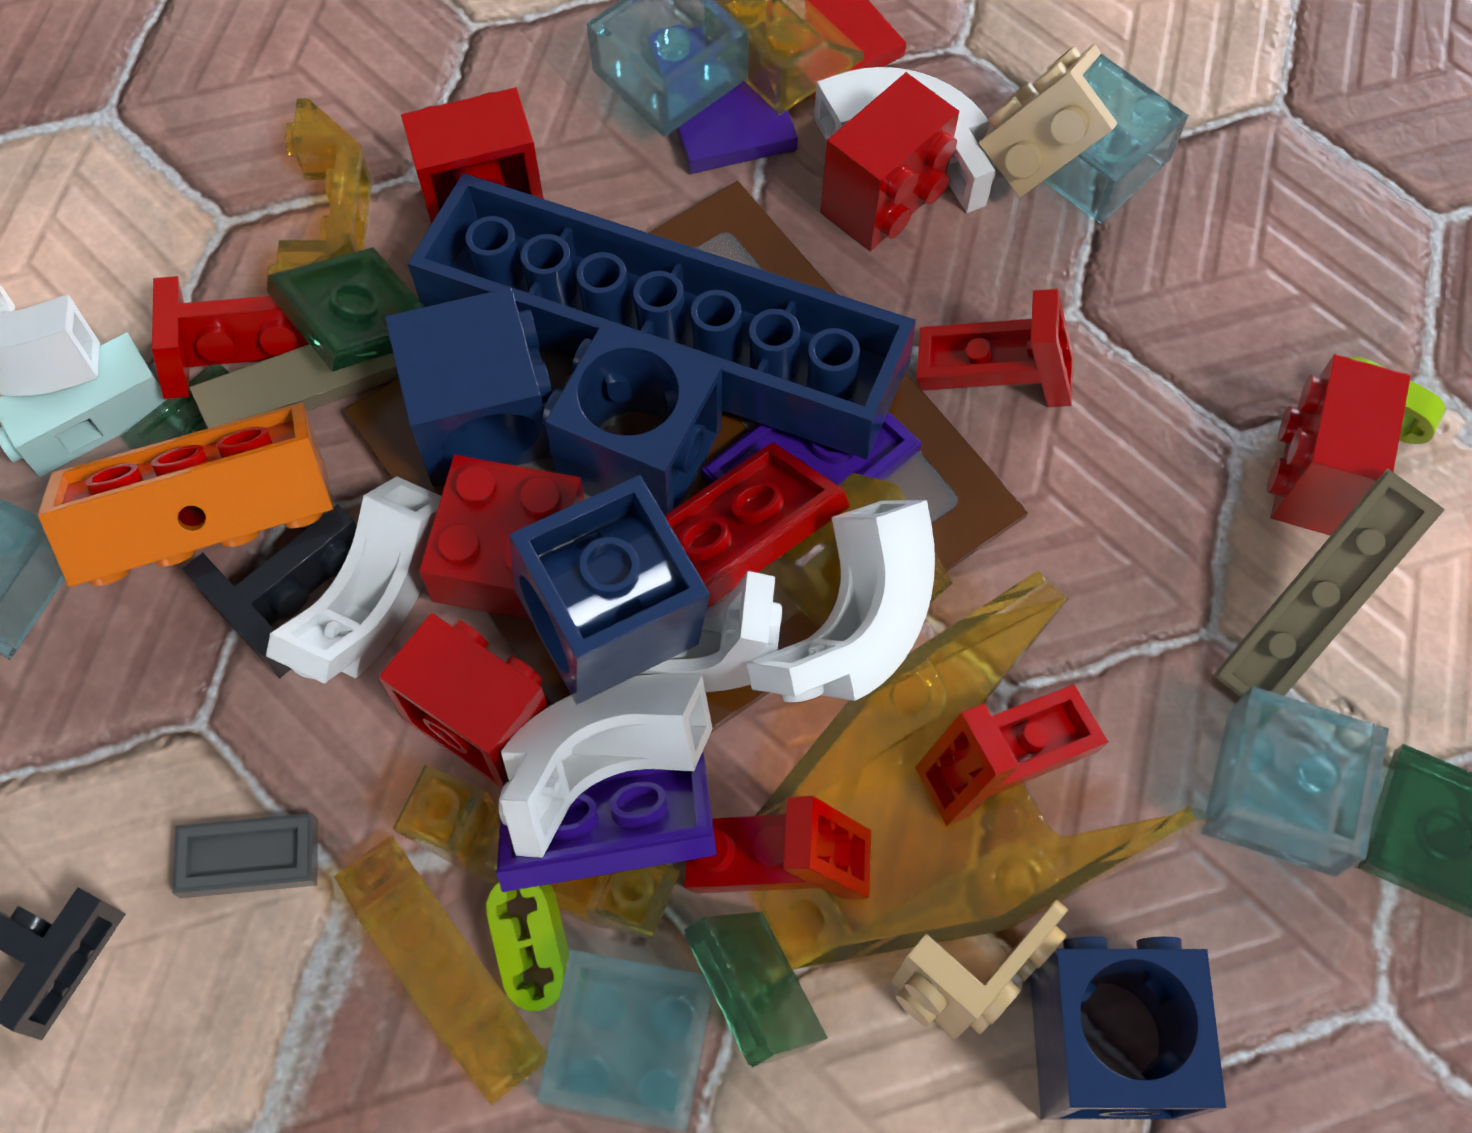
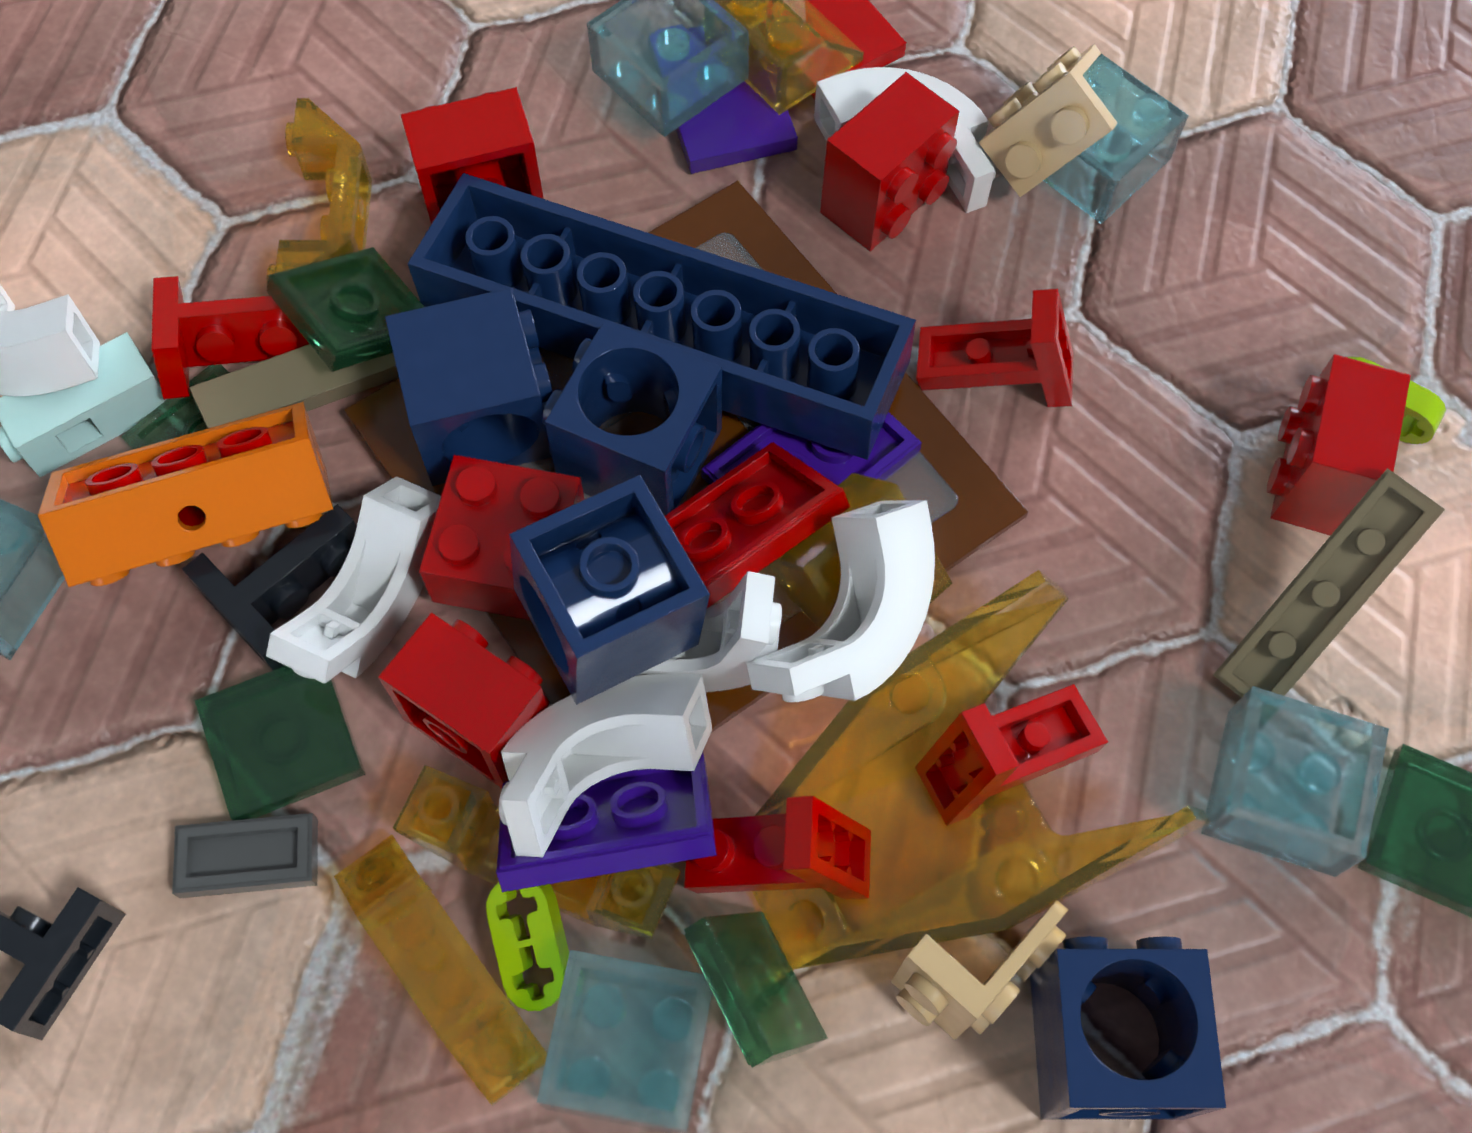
none -> clear green tile [195,666,366,821]

